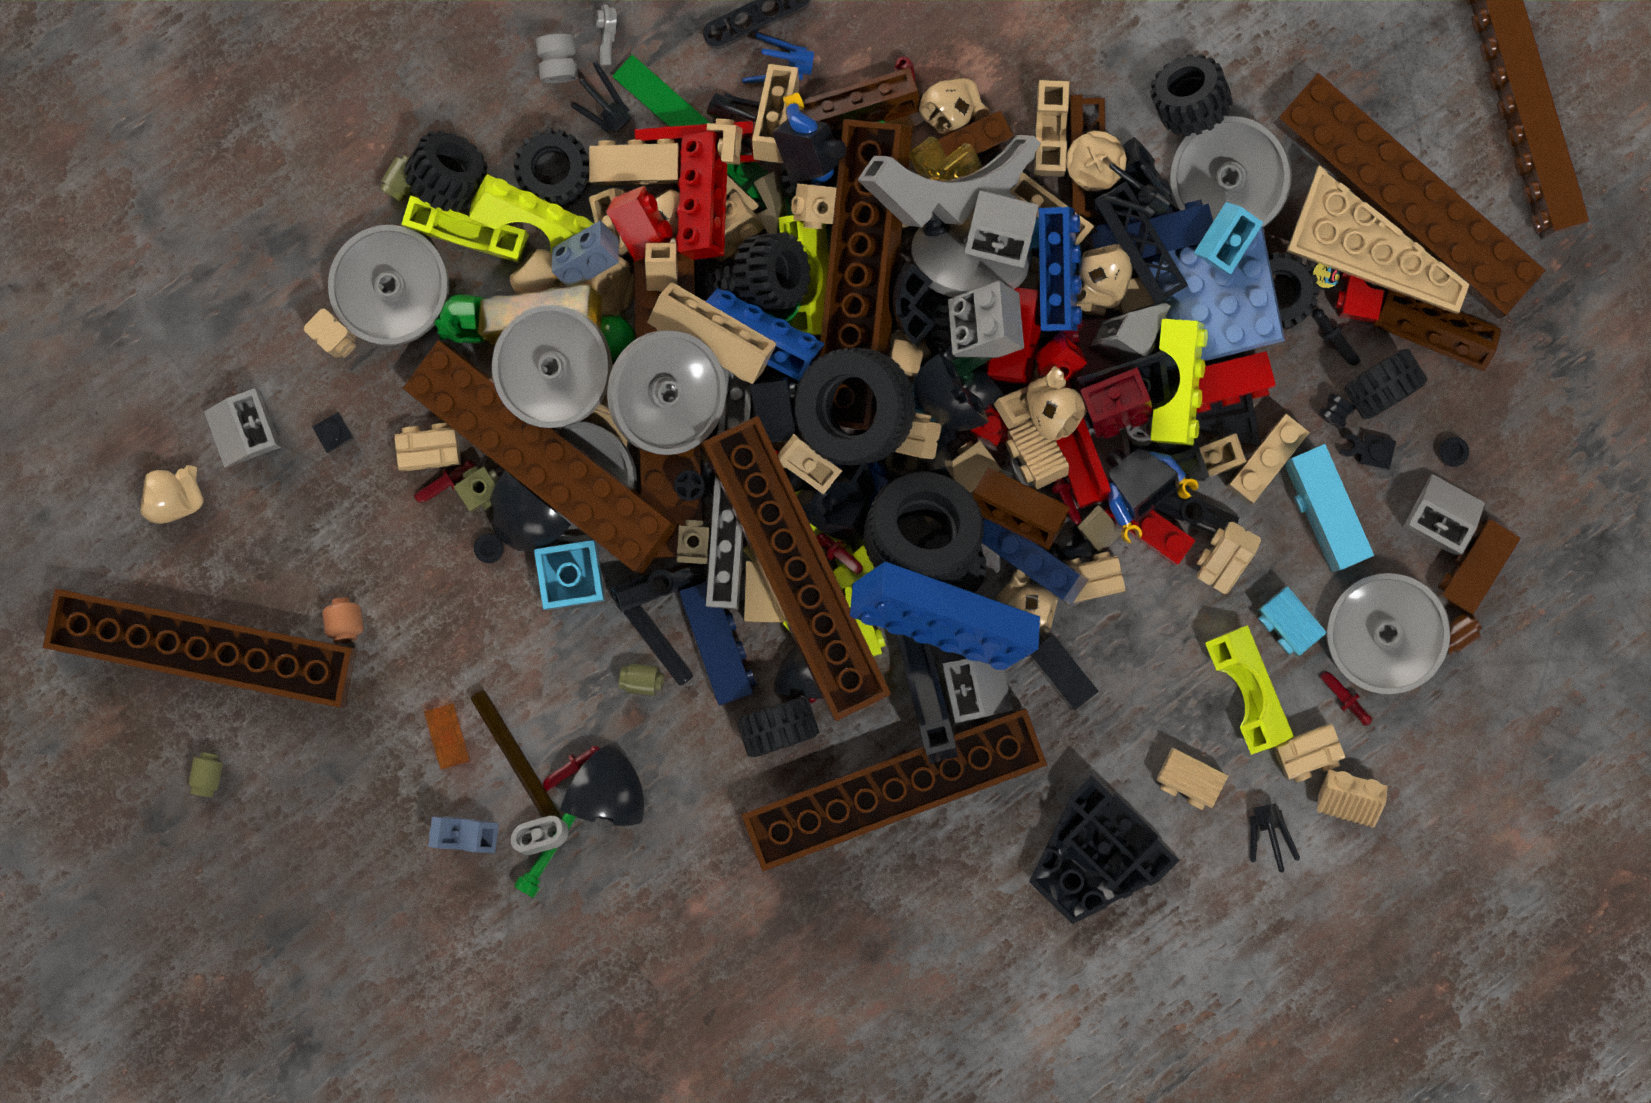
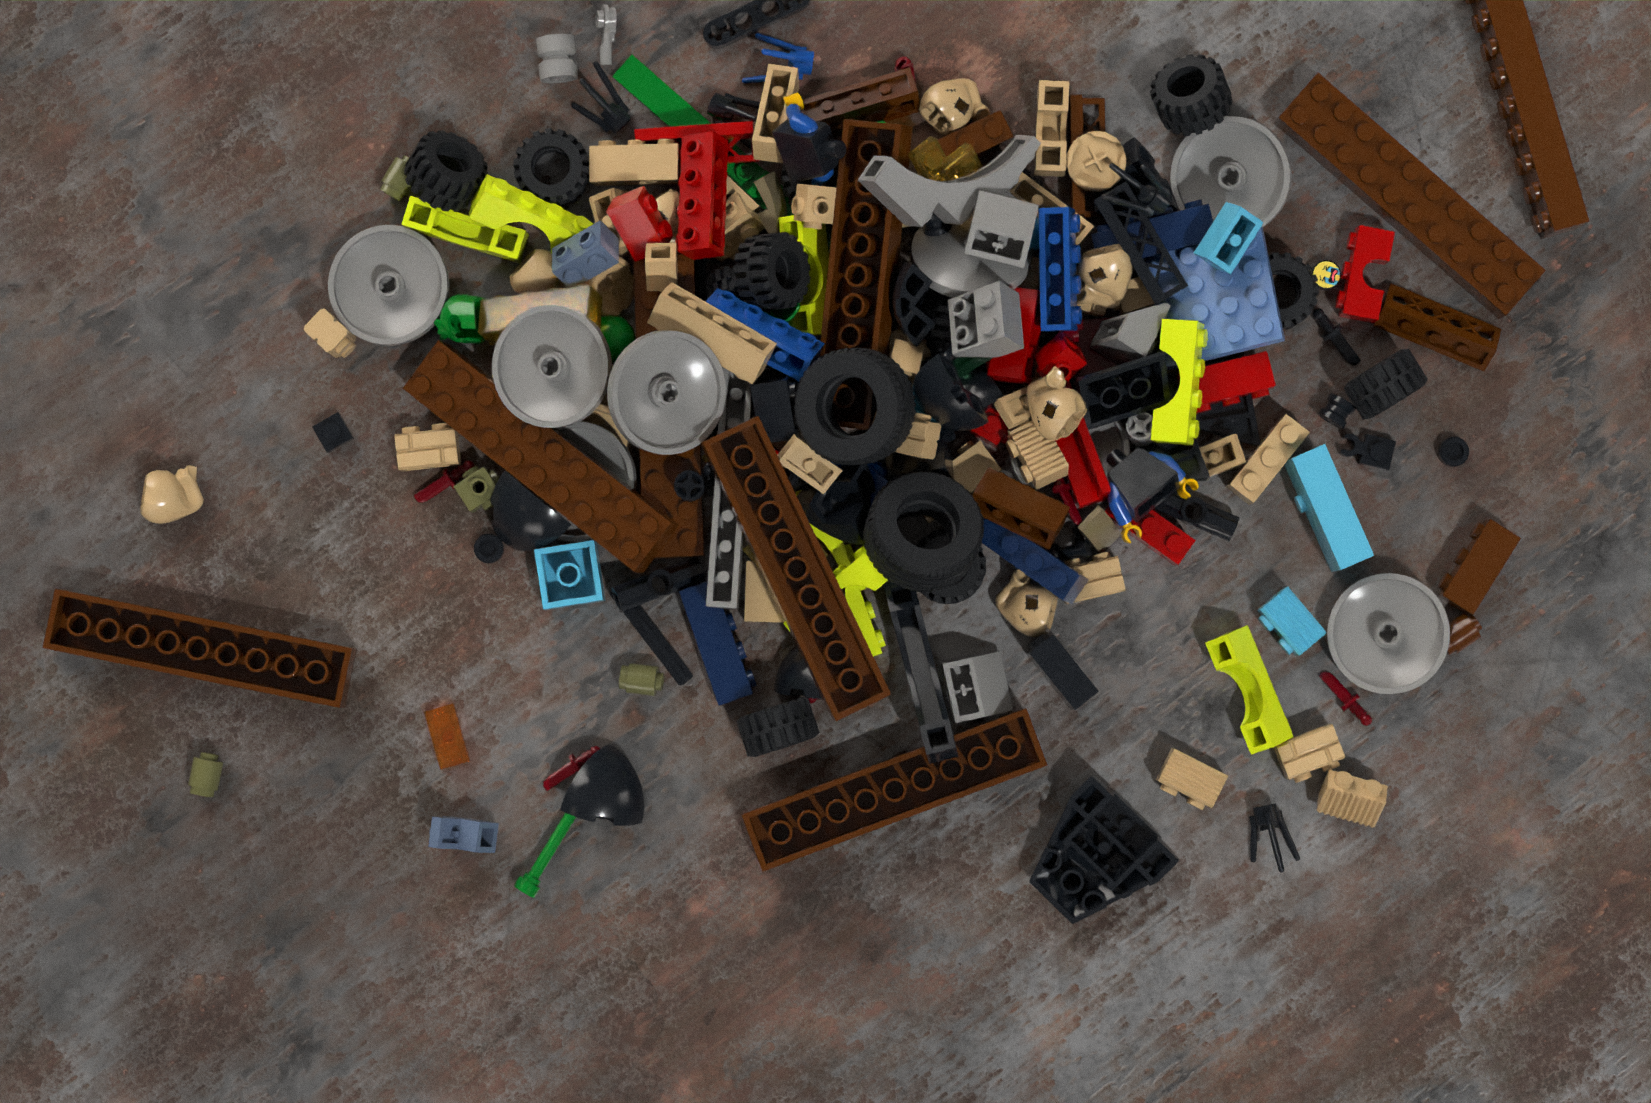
light grey slope [204,388,282,468] -> none
nougat head [322,597,364,643] -> none
dark brown axle [471,690,560,818] -> none
light grey plate [511,816,569,855] -> none
dark tan brick [677,520,710,564] -> none
tan bracket [706,119,743,165] -> none
dark red piece [816,533,863,576] -> none
blue brick [850,562,1040,670] -> none
dark red bracket [1080,367,1153,439] -> none
tan brick [1196,521,1261,594] -> none
tan wing [1287,165,1470,314] -> none
light grey slope [1403,474,1485,556] -> none

